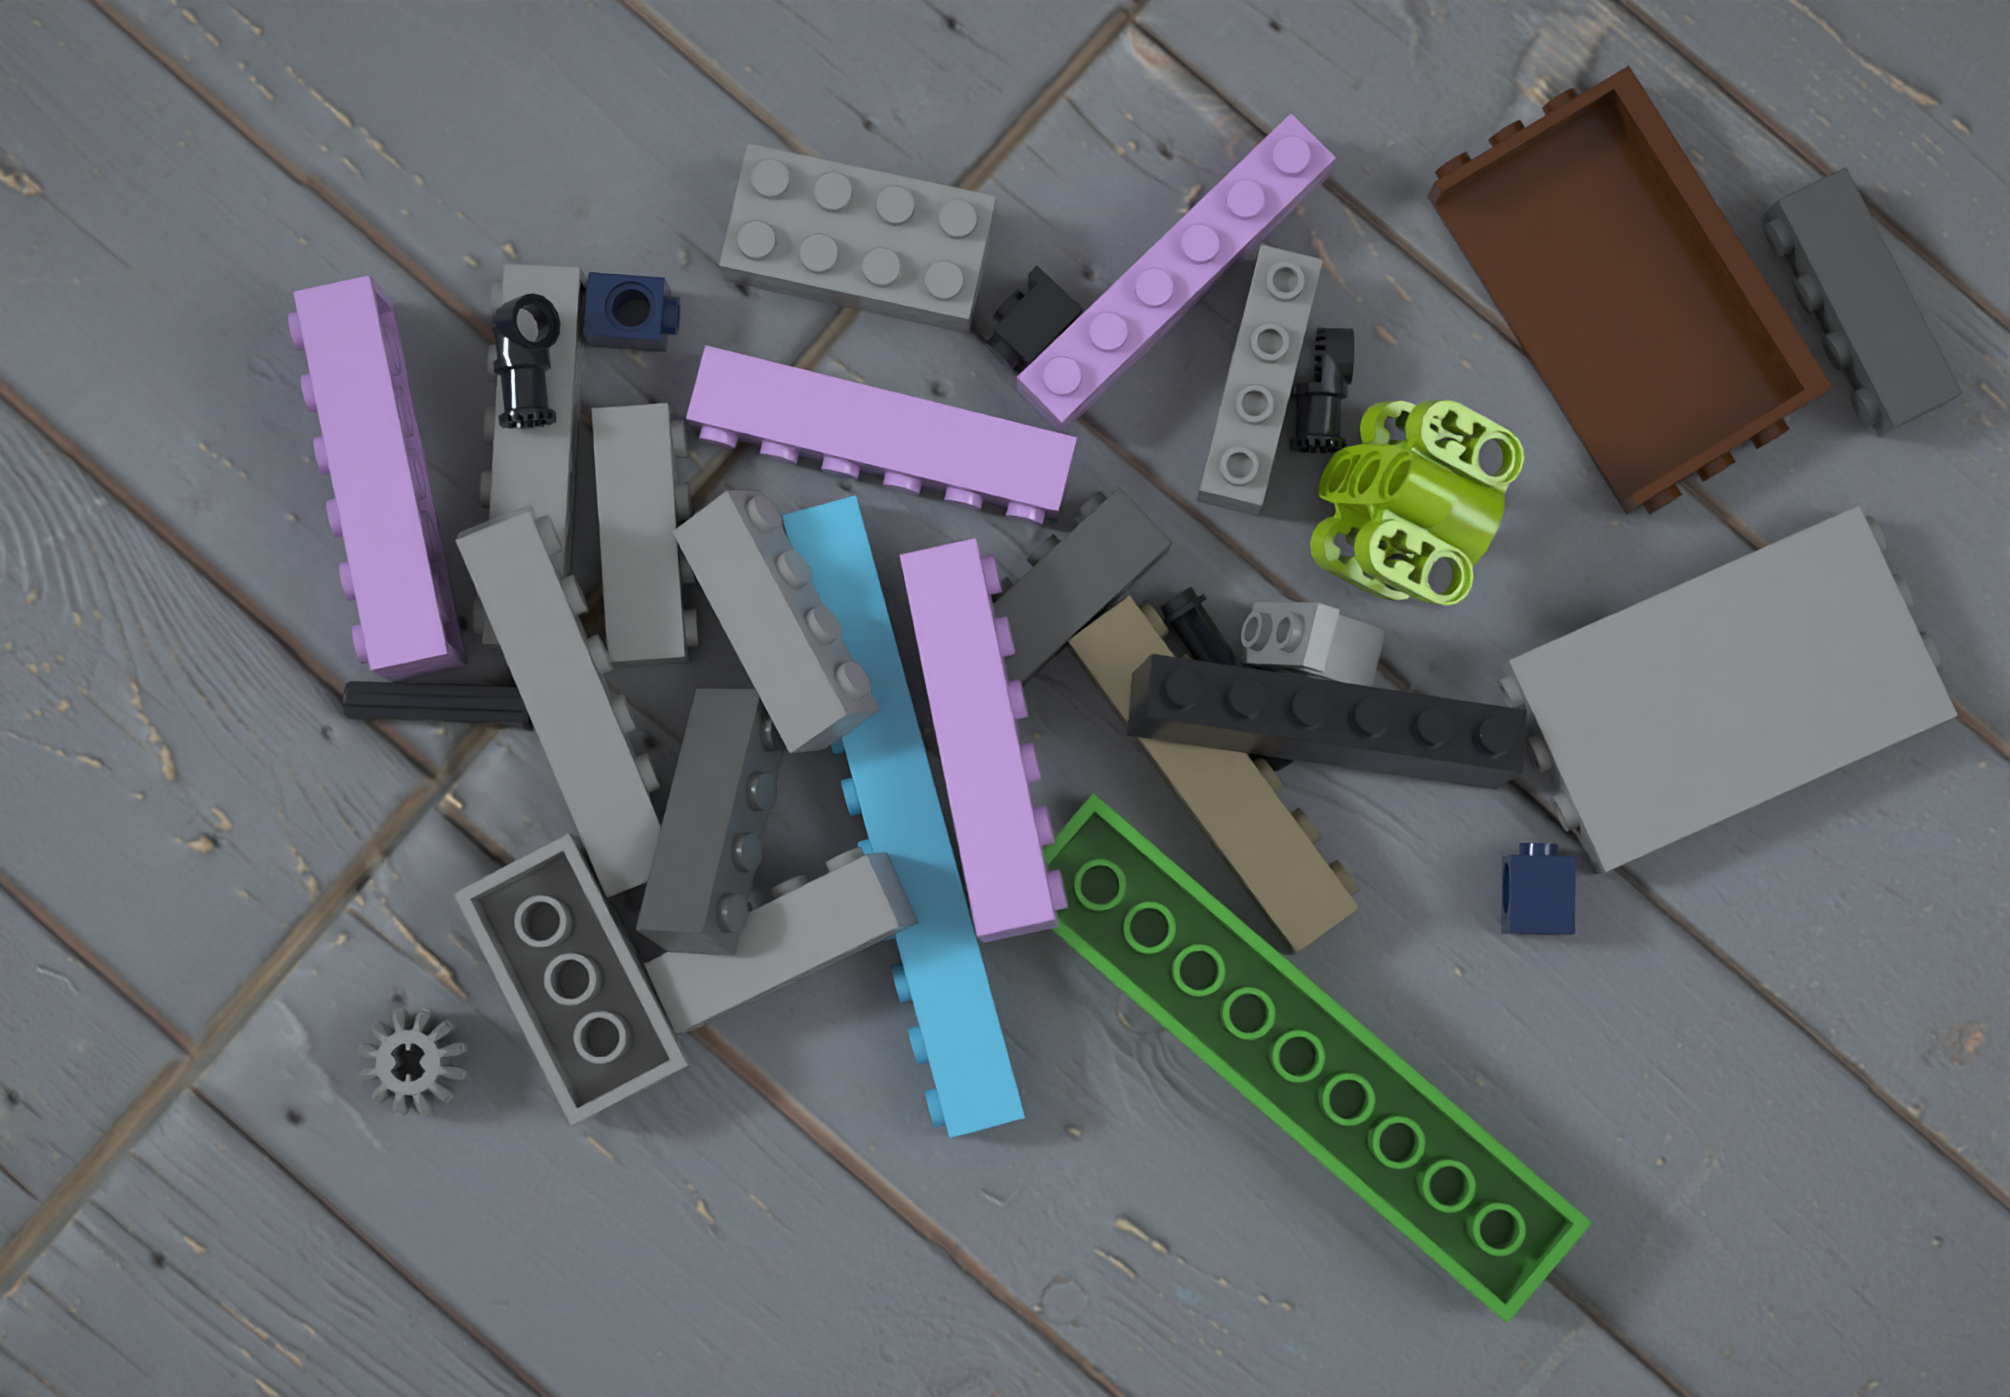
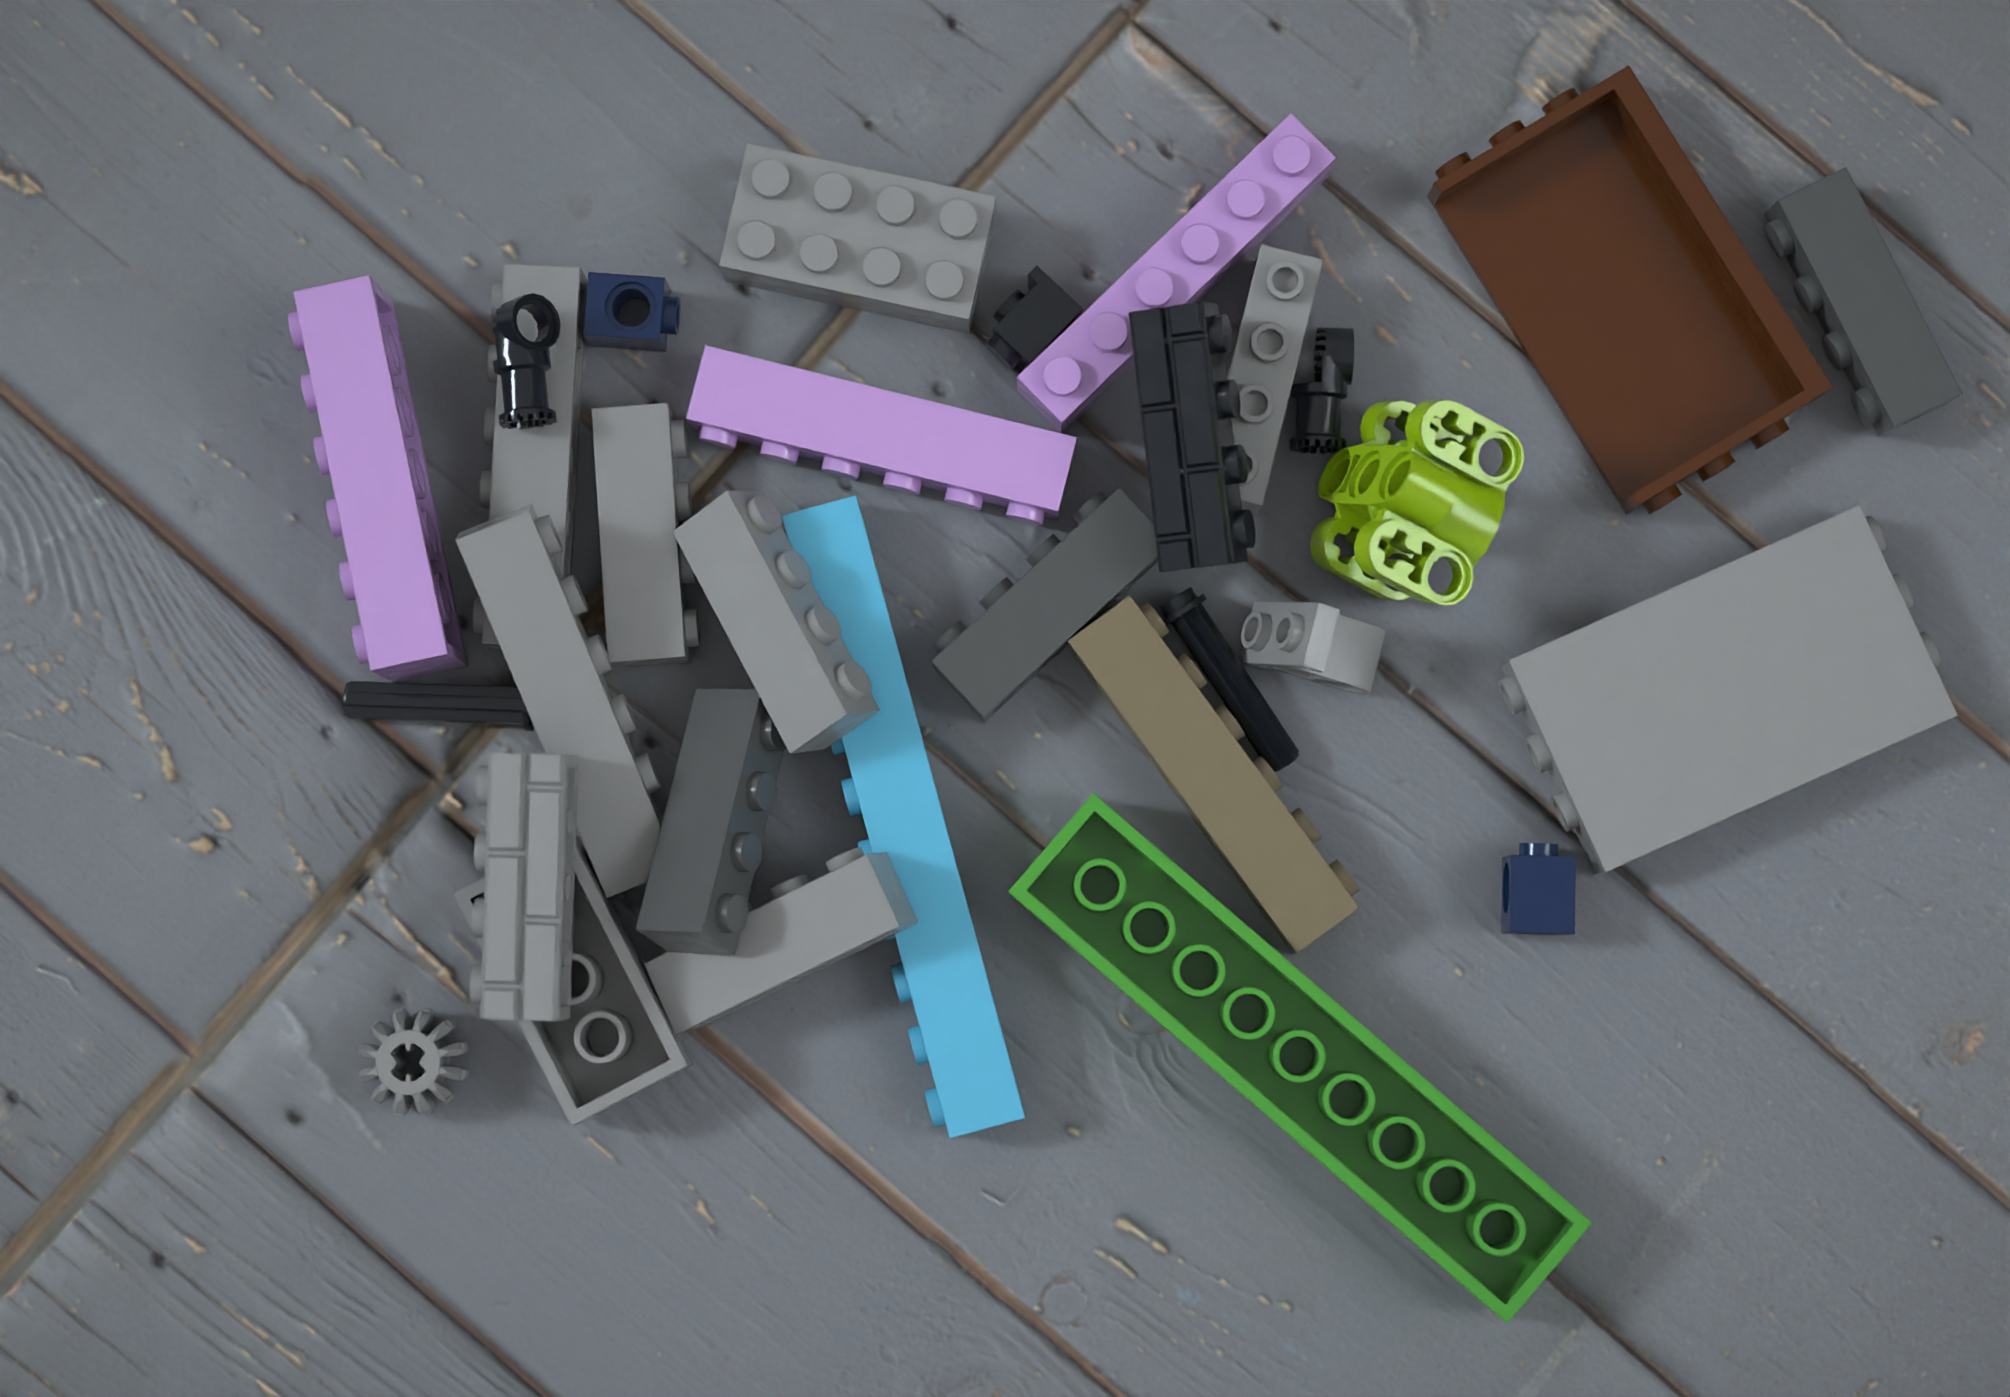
lavender brick [900,538,1068,943] -> none
black brick [1127,654,1526,790] -> none
none -> light grey brick [470,753,578,1021]
none -> black brick [1129,302,1256,572]

